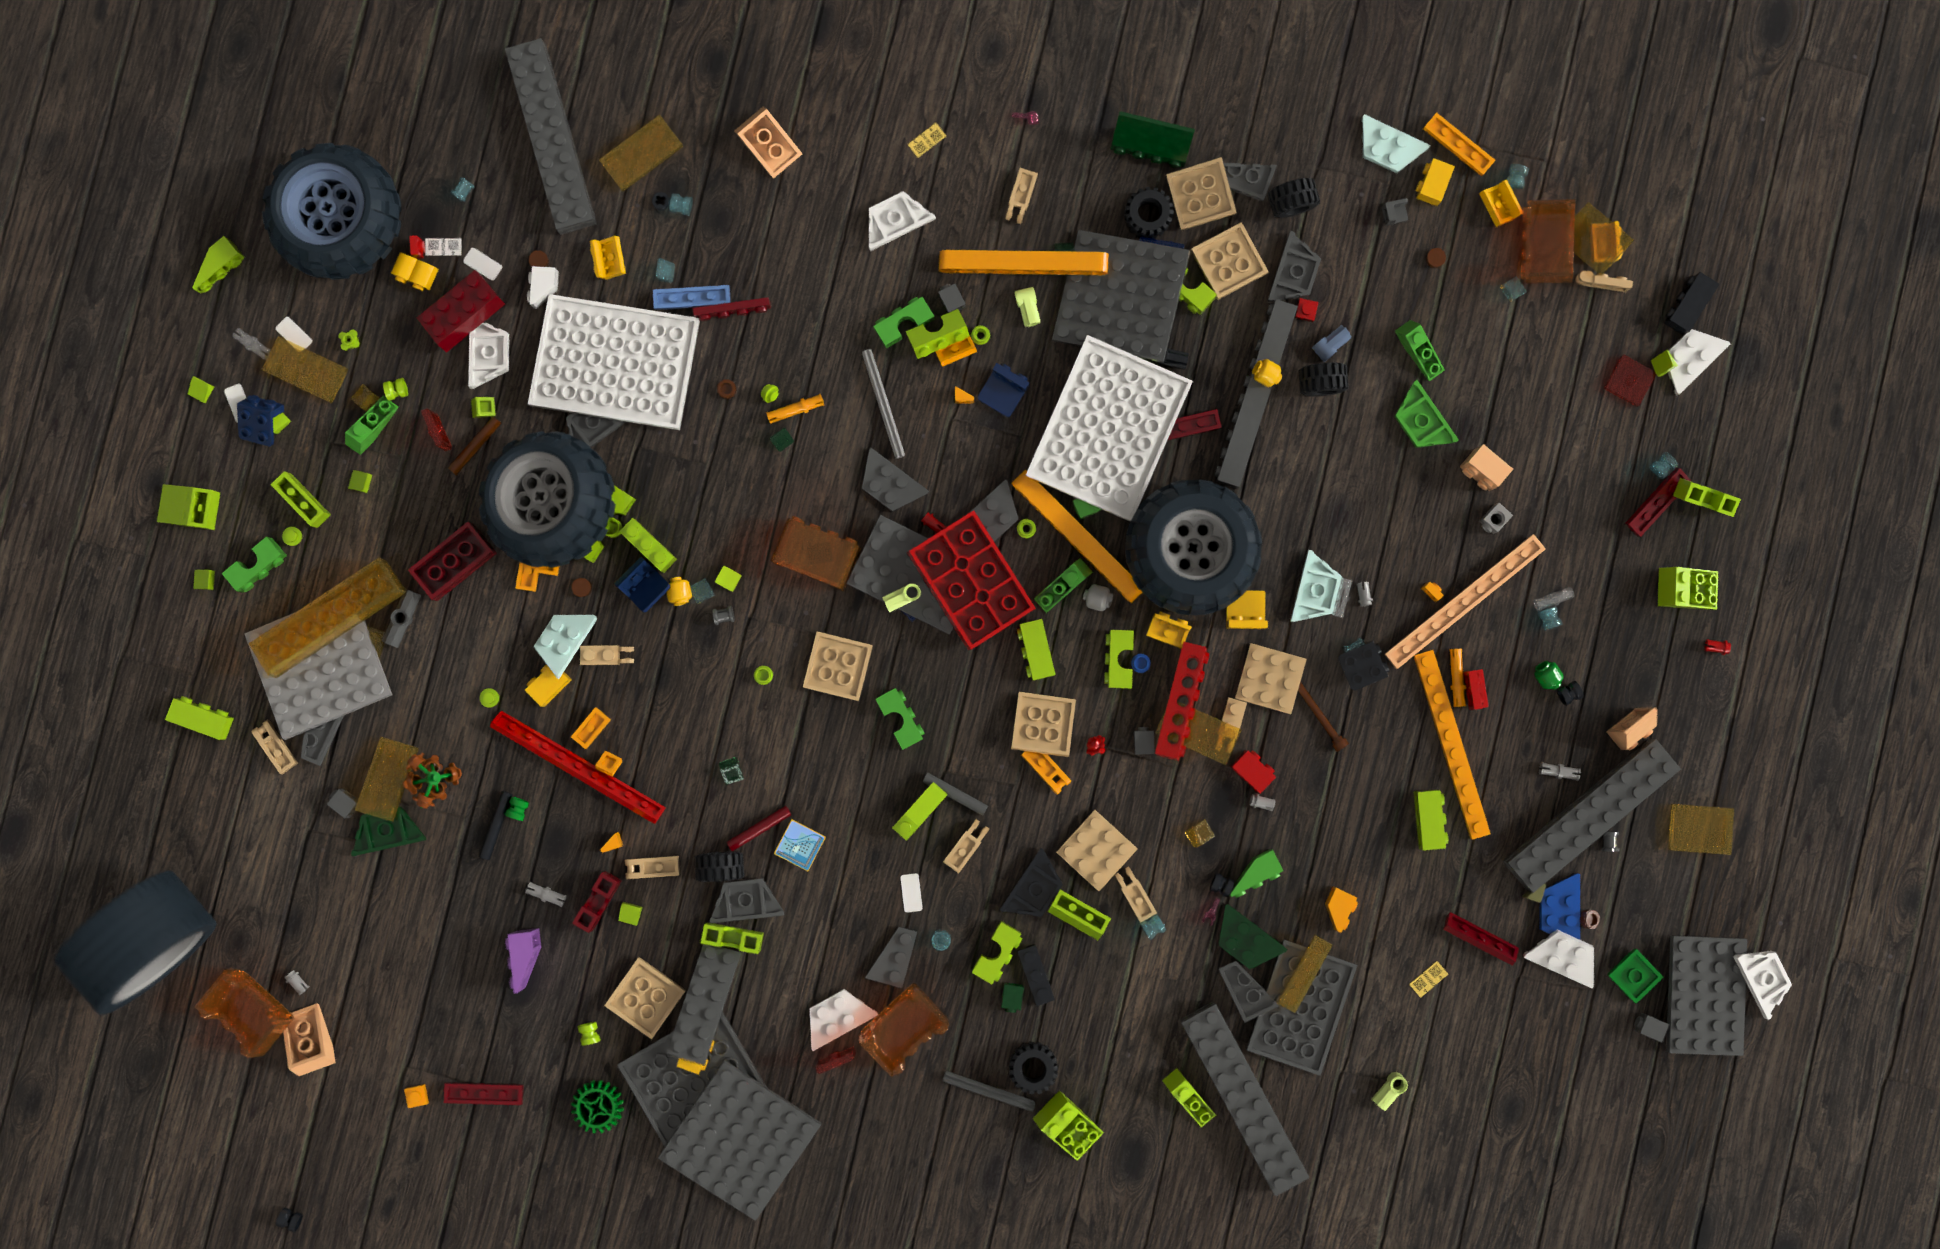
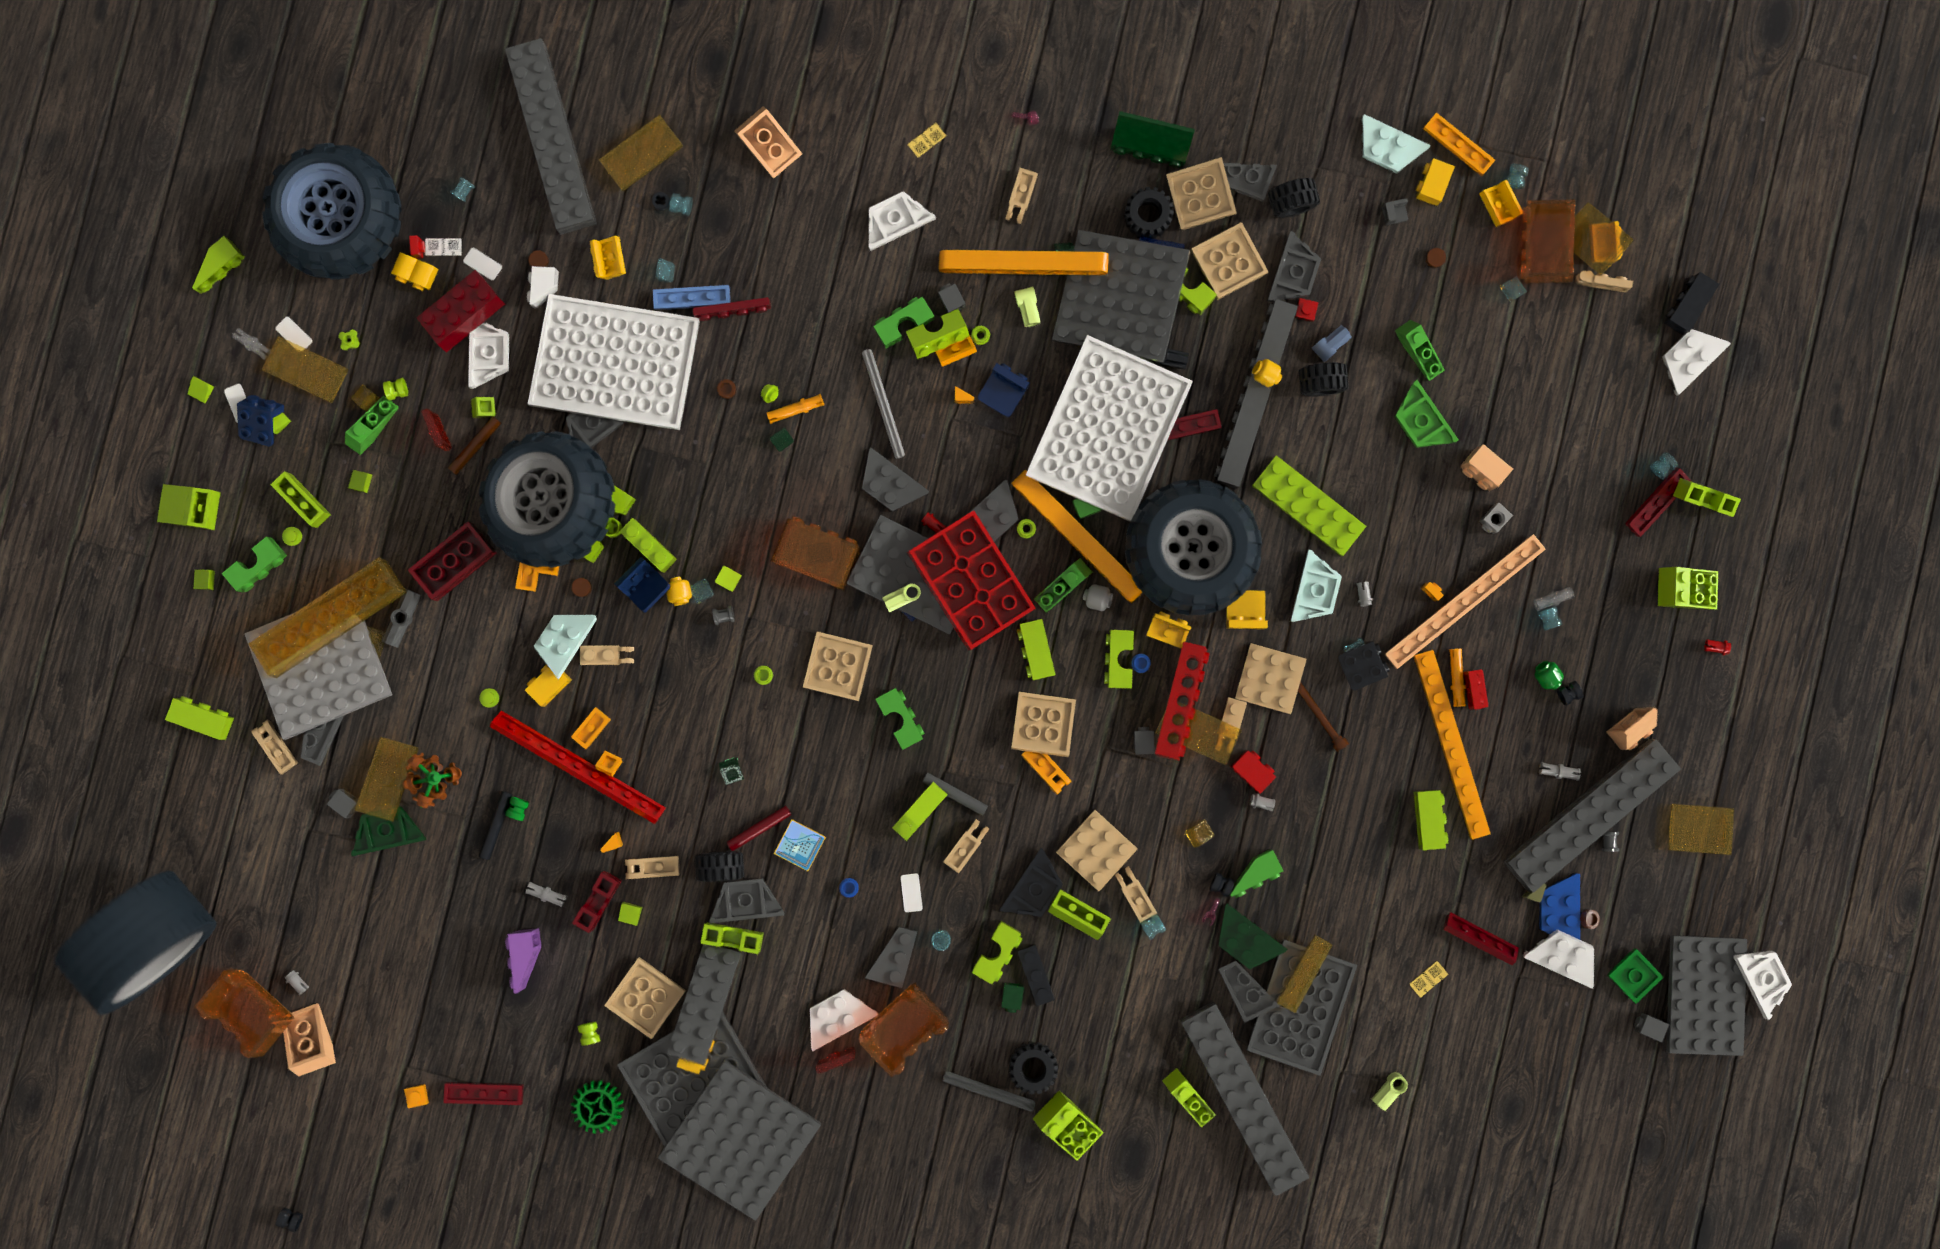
red plant [1086,735,1105,756] -> none
light orange slope [1325,886,1358,933] -> none
clear pin [1332,578,1353,618] -> none
clear red plate [1604,355,1656,407] -> none
lime slope [1651,350,1678,377] -> none
none -> blue plate [839,878,859,898]
none -> lime plate [1252,455,1366,557]

